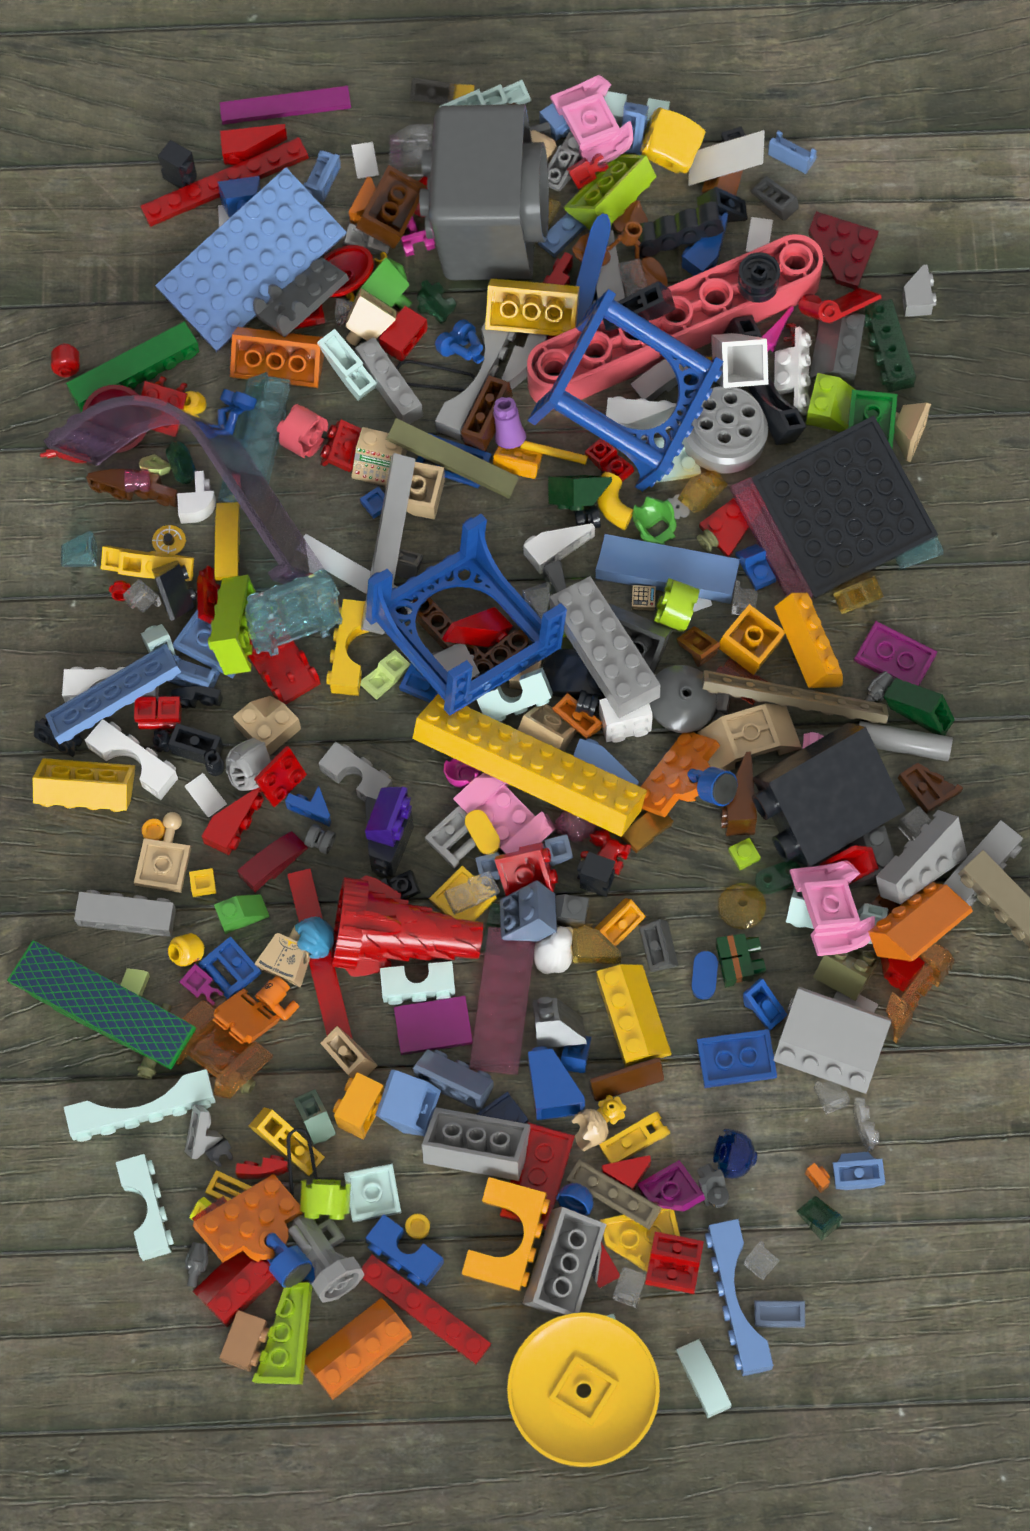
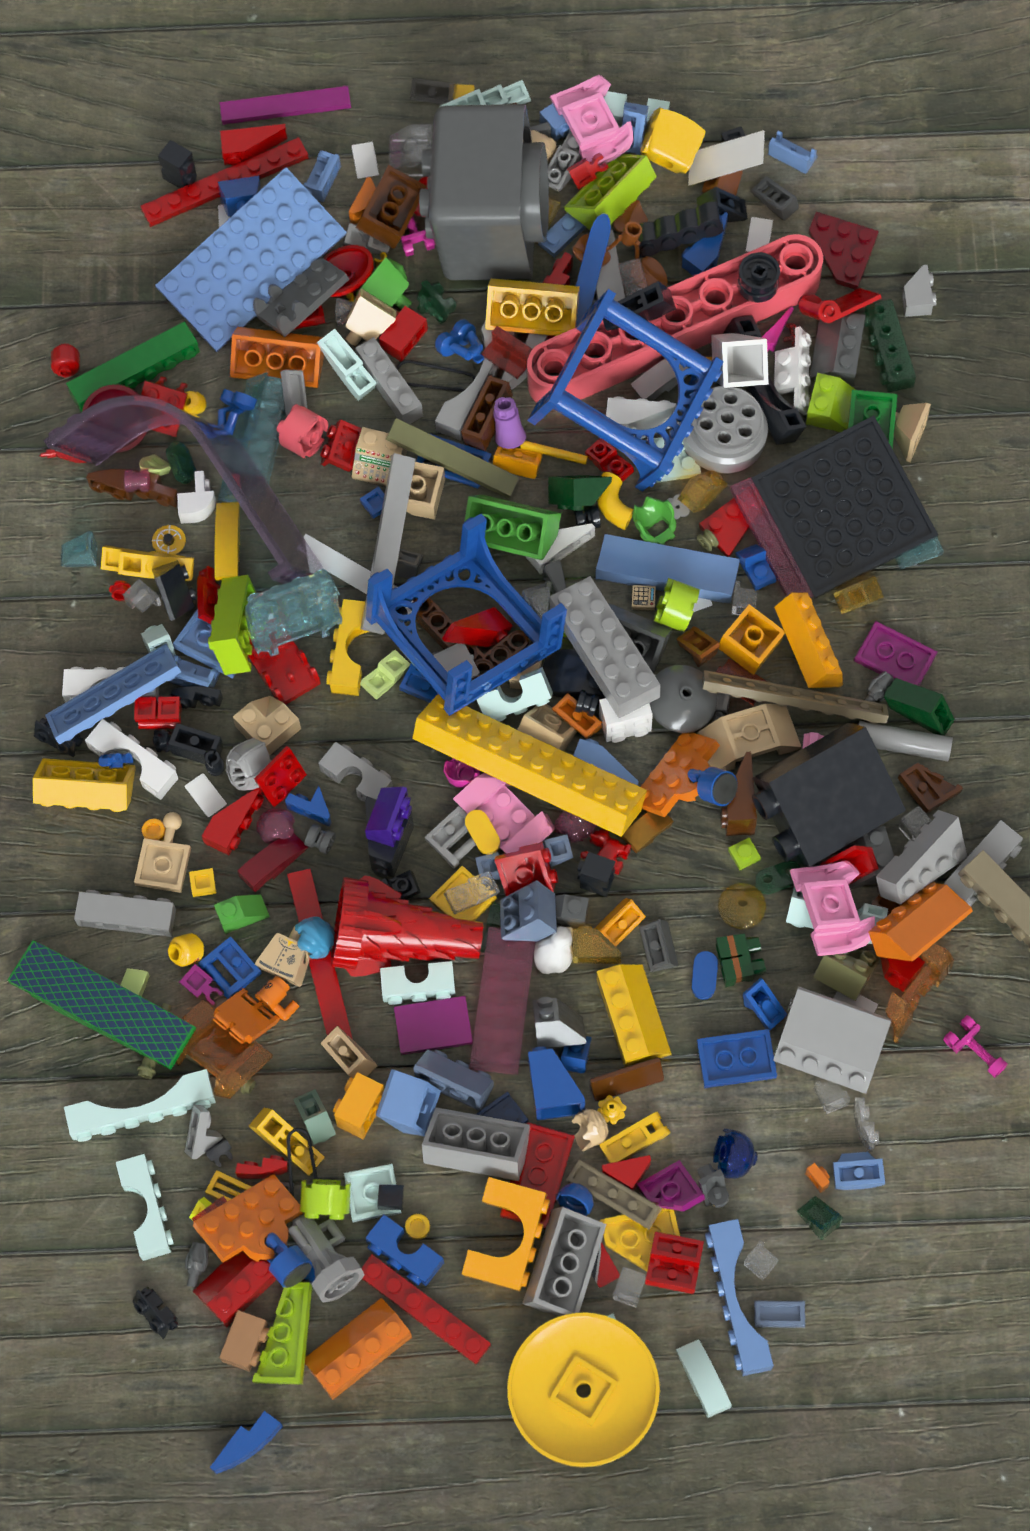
none -> blue piece [99,753,133,769]
none -> black hinge [132,1286,179,1339]
none -> blue slope [210,1411,283,1474]
none -> clear pink hair [256,808,295,845]
none -> light grey tile [281,370,308,416]
none -> black slope [377,1185,404,1210]
none -> bright green slope [465,495,561,560]
none -> clear red panel [481,326,533,379]
none -> dark pink bar [943,1015,1008,1078]

